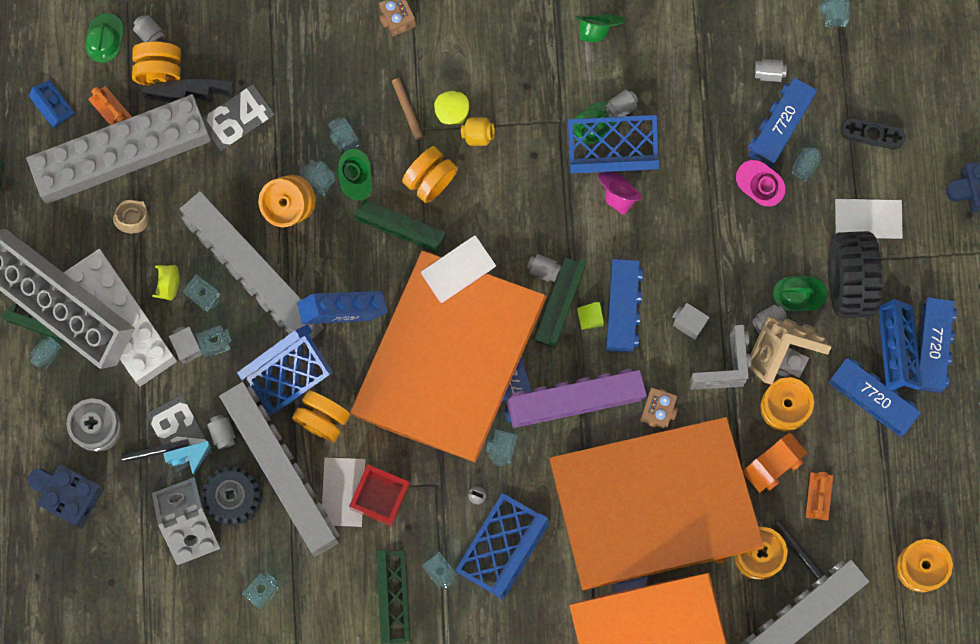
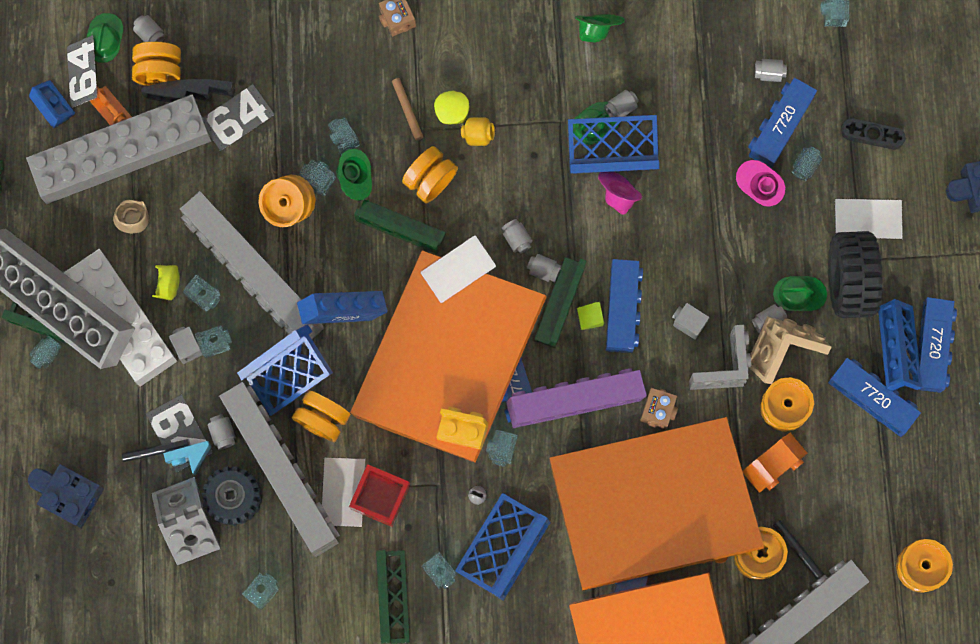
light grey wheel [66,398,122,453] -> none
light grey brick [777,348,809,379] -> none
orange hinge [805,472,833,521] -> none
none -> sticker [67,35,97,108]
none -> yellow bracket [436,407,489,450]
none -> light grey brick [502,219,533,254]

